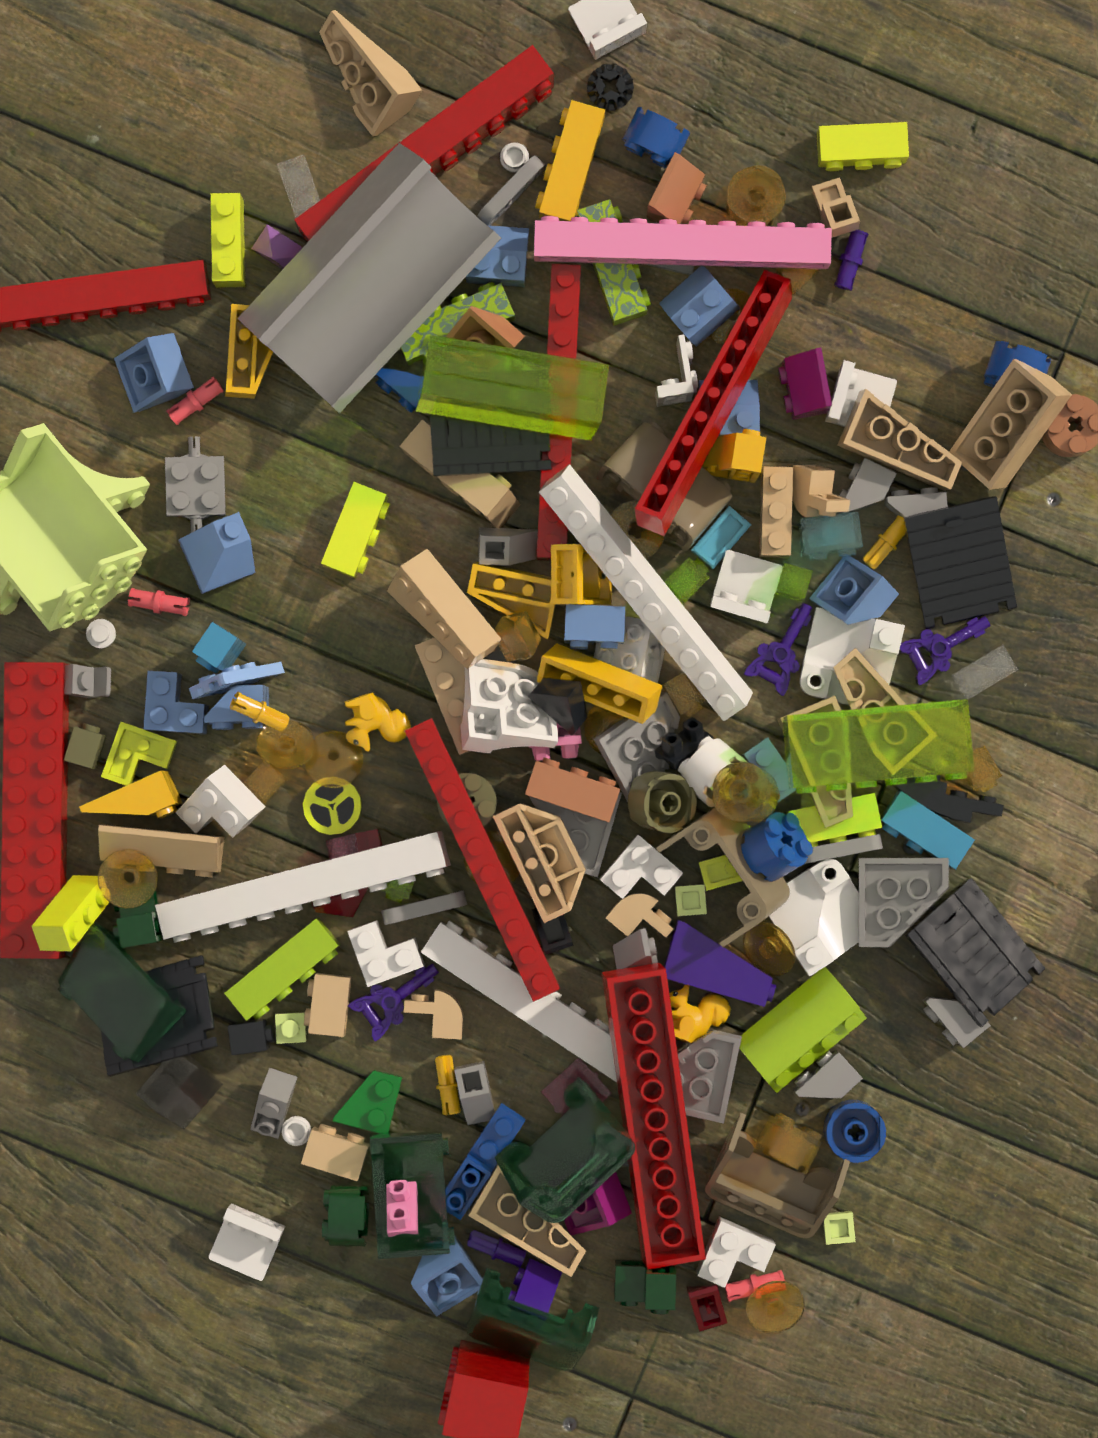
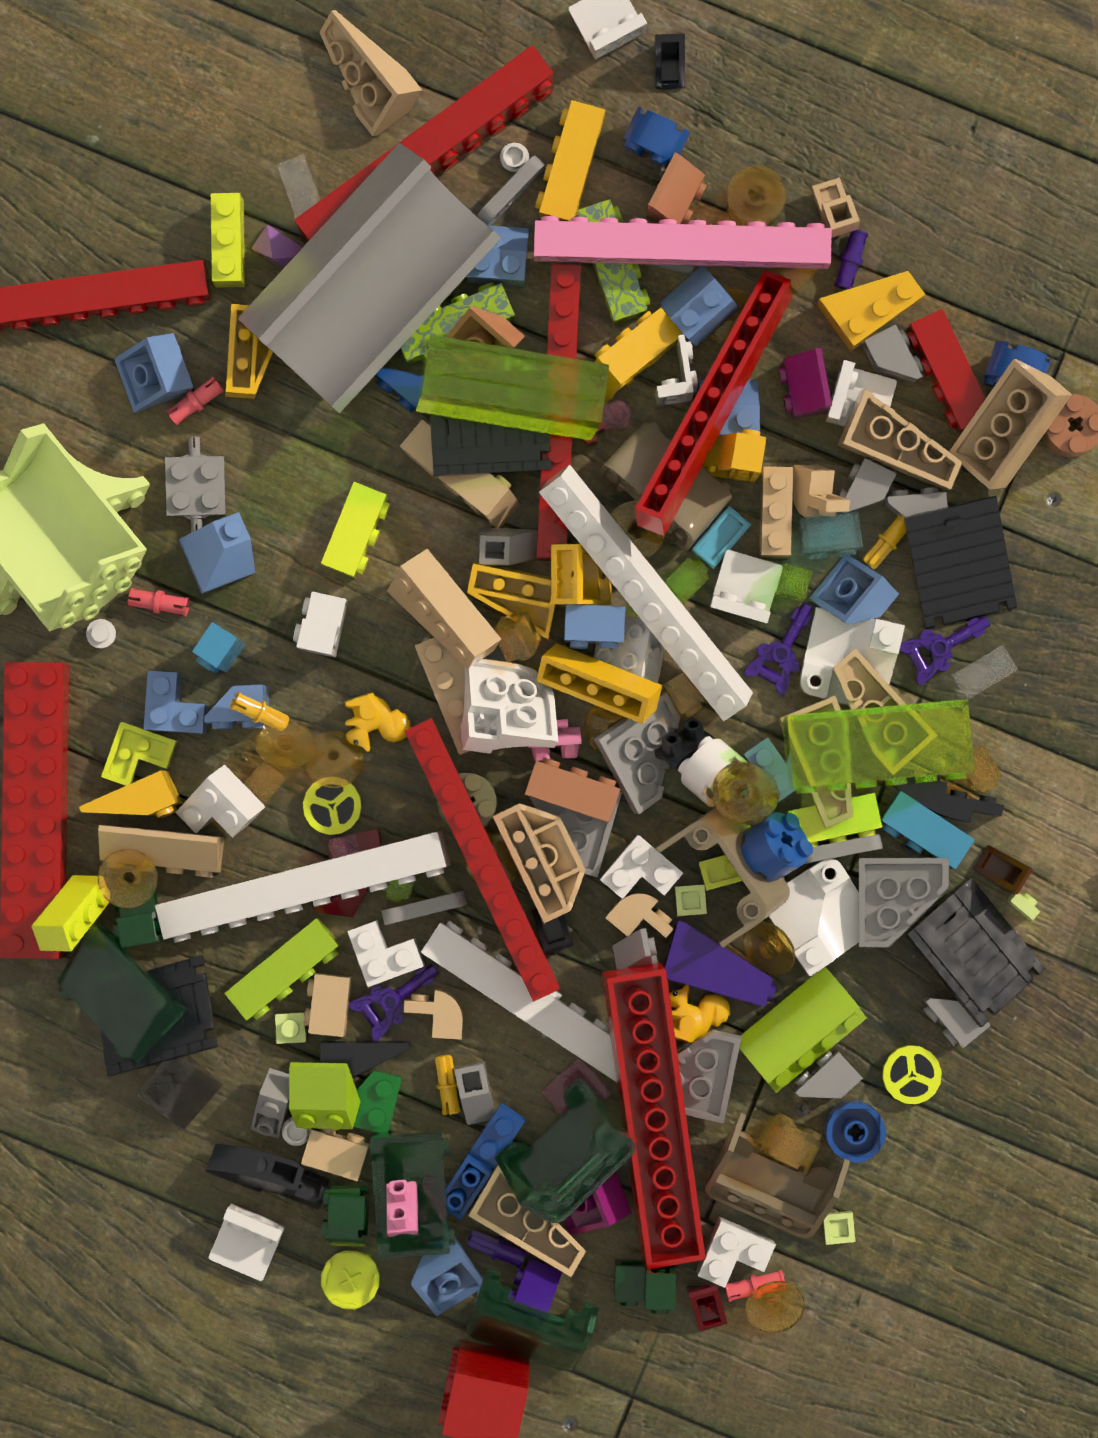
light grey bracket [64,664,111,698] -> none
olive brick [64,723,107,769] -> none
light blue wing [189,662,285,699] -> none
black brick [228,1019,274,1055] -> none
black slope [528,678,588,735] -> none
black gear [587,63,634,111] -> none
olive brick [628,771,697,833] -> none
neon yellow brick [817,122,909,171] -> none
none -> black slope [205,1144,330,1209]
none -> lime slope [289,1062,361,1130]
none -> white brick [293,592,348,658]
none -> black slope [320,1041,411,1077]
none -> neon yellow tile [321,1249,380,1310]
none -> clear pink leg [575,400,631,447]
none -> yellow wedge [584,308,683,404]
none -> black slope [654,33,685,89]
none -> yellow wedge [816,271,925,352]
none -> light grey slope [862,324,923,384]
none -> neon yellow tile [882,1045,942,1104]
none -> red brick [906,309,986,433]
none -> reddish brown slope [973,845,1033,895]
none -> yellowish green plate [1006,891,1040,920]

